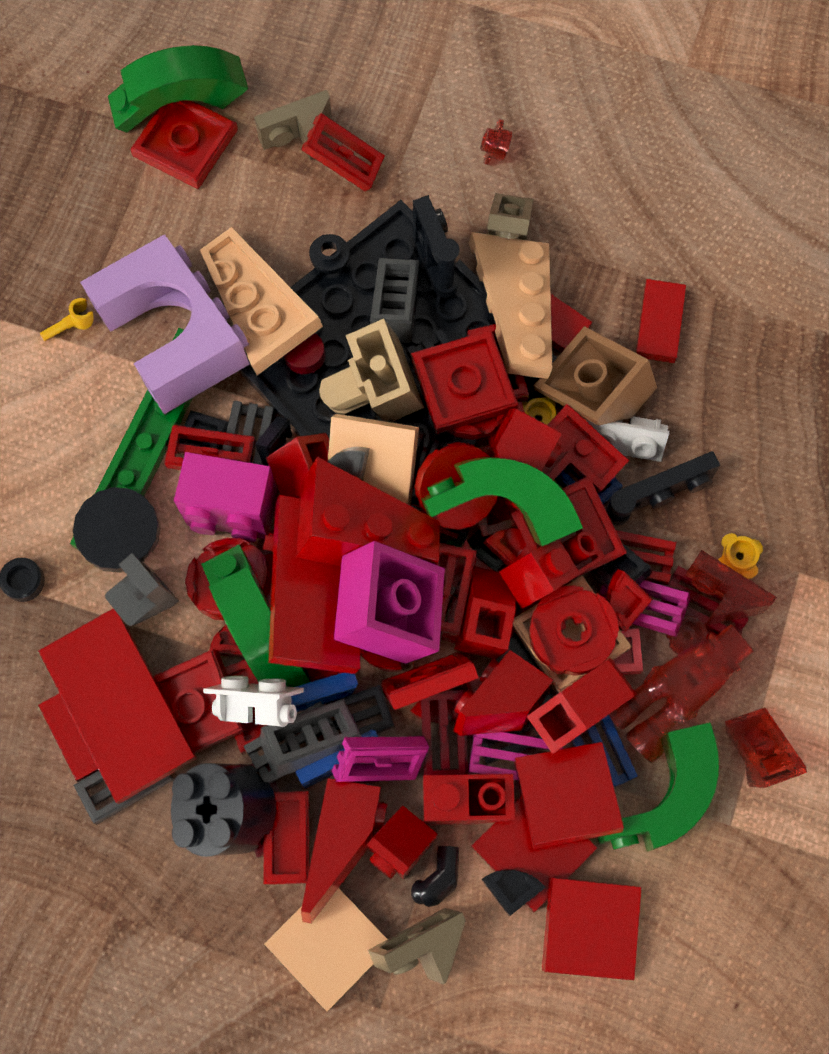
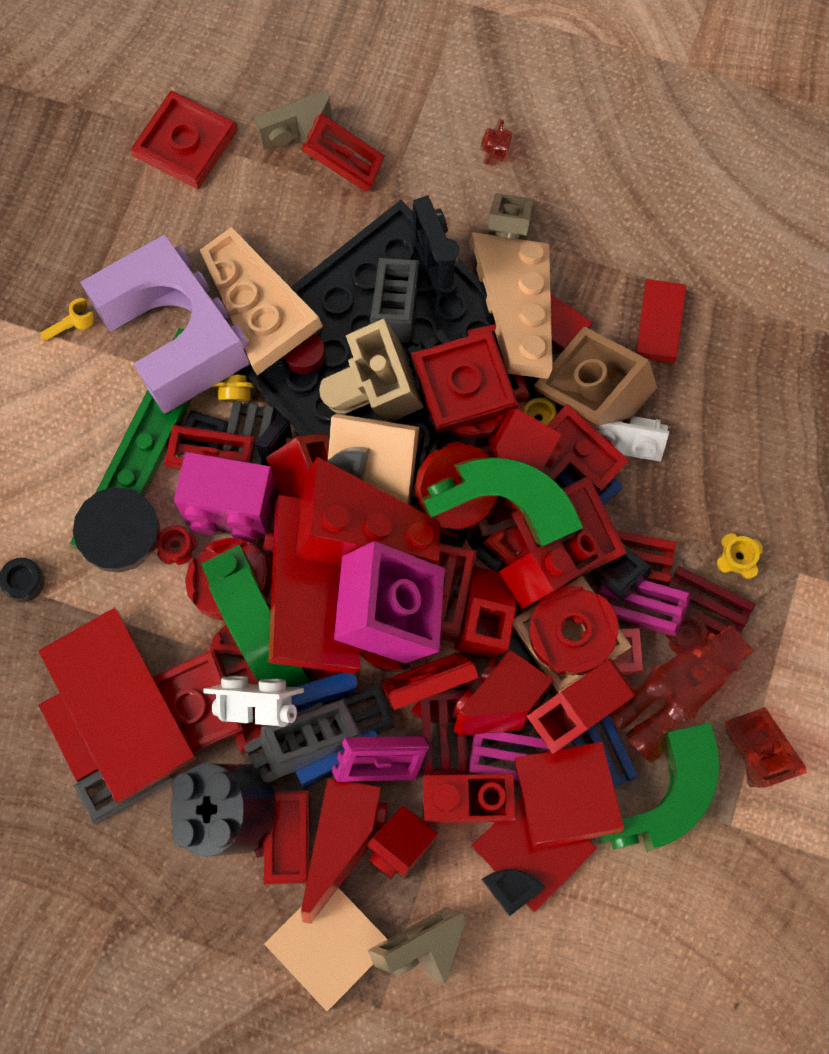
dark grey slope [105,553,179,626] -> none
green arch [108,45,248,133] -> none
black plate [309,234,350,274] -> none
black arm [411,846,459,907] -> none
red tile [542,877,642,981] -> none
black plate [606,451,720,526] -> none
red tile [607,569,653,632] -> none
clear red slope [685,550,777,625] -> none
none -> red plate [156,525,197,565]
none -> yellow plate [212,375,255,402]

